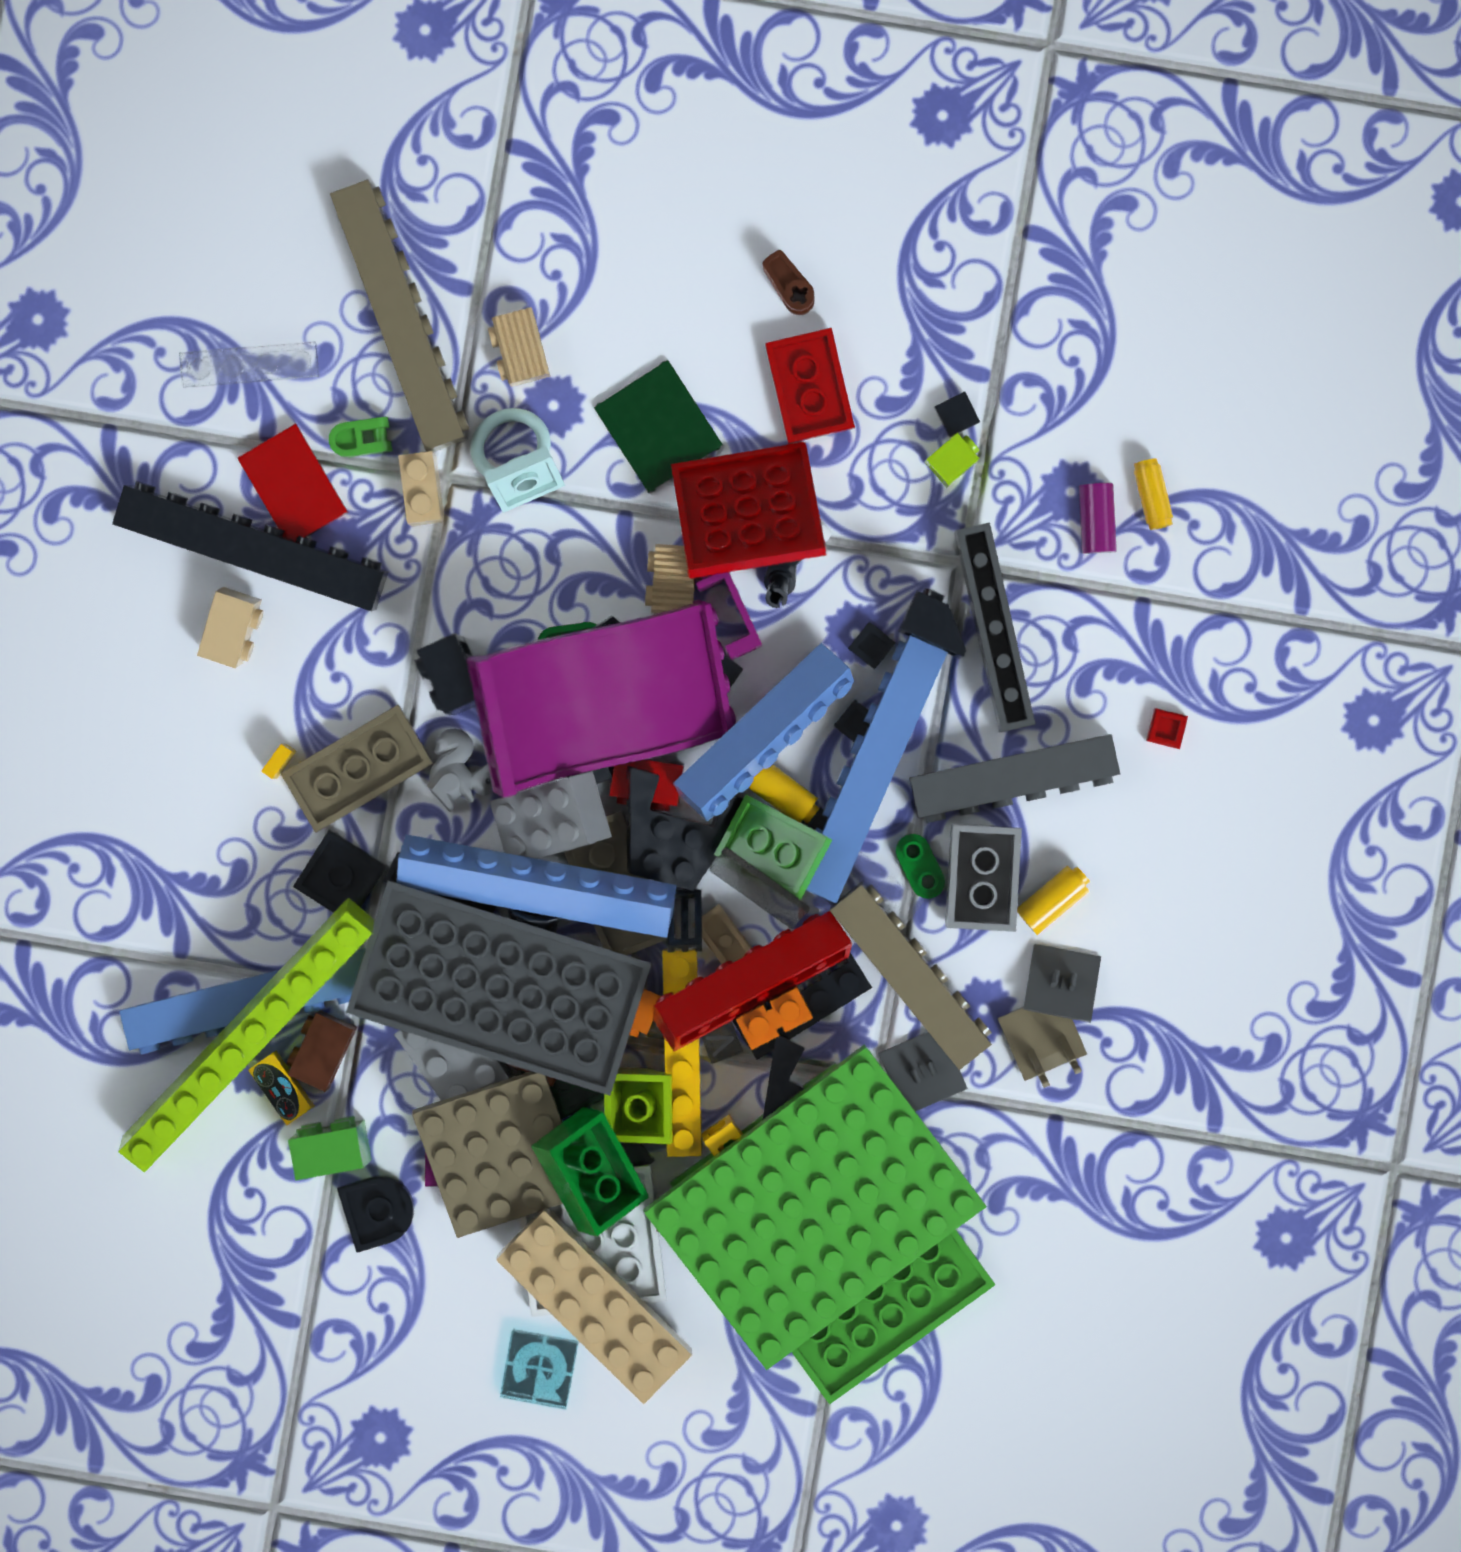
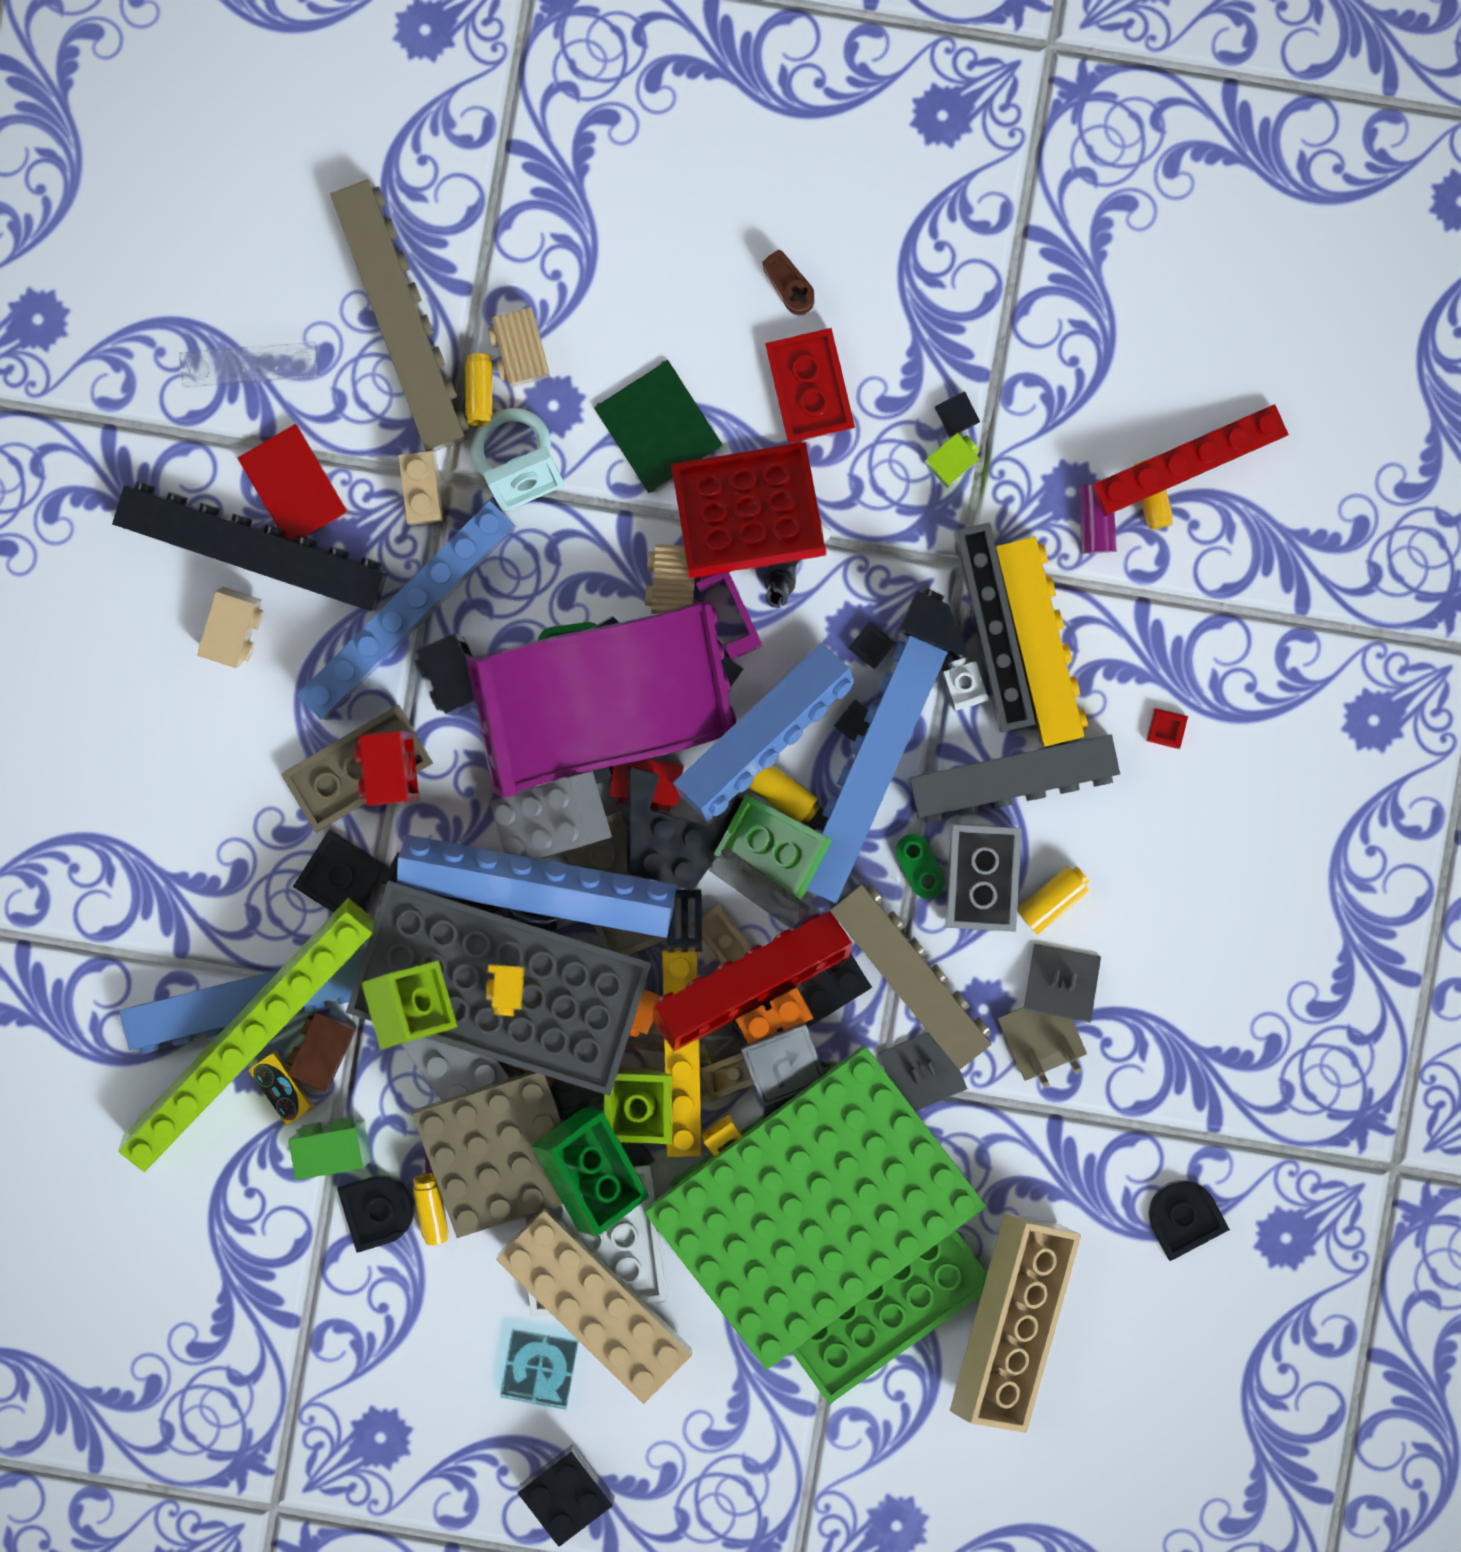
yellow tile [261,744,297,779] -> none
bright green plate [329,417,393,458] -> none
light grey animal [427,729,492,812] -> none
none -> medium blue brick [296,500,517,720]
none -> red brick [354,731,420,806]
none -> lime slope [361,961,457,1050]
none -> yellow piece [413,1173,449,1246]
none -> yellow piece [465,353,493,426]
none -> yellow brick [486,965,524,1016]
none -> black brick [517,1443,615,1547]
none -> dark tan plate [700,1053,755,1101]
none -> piece [740,1023,824,1107]
none -> white brick [942,657,989,711]
none -> tan brick [949,1213,1082,1433]
none -> yellow brick [996,537,1088,747]
none -> red plate [1091,404,1289,517]
none -> black tile [1148,1180,1230,1262]

